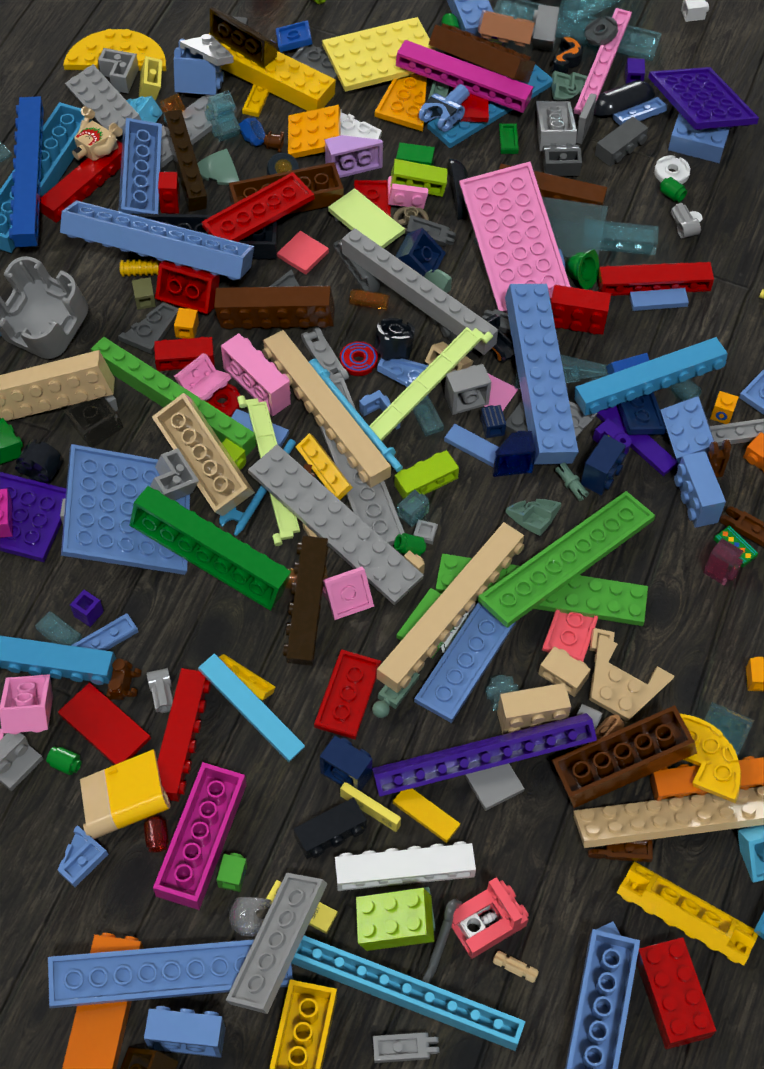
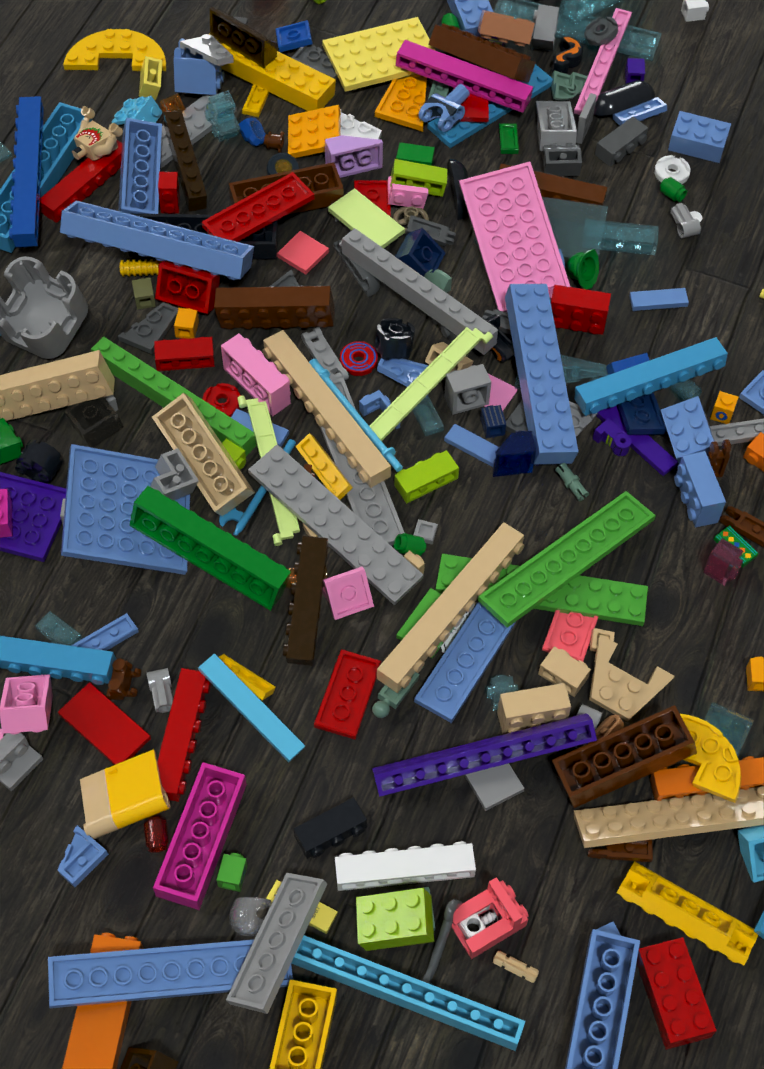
green brick [46,746,82,775] -> none
light grey plate [65,64,142,131] -> none
dark purple brick [70,590,104,627] -> none
light grey brick [98,48,139,93] -> none
medium blue brick [144,1006,226,1058] -> none
bright pink bracket [174,353,231,400] -> none
sand green brick [197,149,239,185] -> none
dark blue brick [320,736,372,791] -> none
light yellow tile [340,782,401,832] -> none
clear orange brick [350,289,390,310] -> none
light grey hinge [373,1033,440,1063] -> none
yellow tile [393,788,460,843] -> none
clear light blue brick [397,490,429,527] -> none
sand green brick [506,499,561,536] -> none
dark blue brick [581,434,626,496] -> none
red brick [597,262,714,296] -> none
dark purple plate [648,67,759,130] -> none

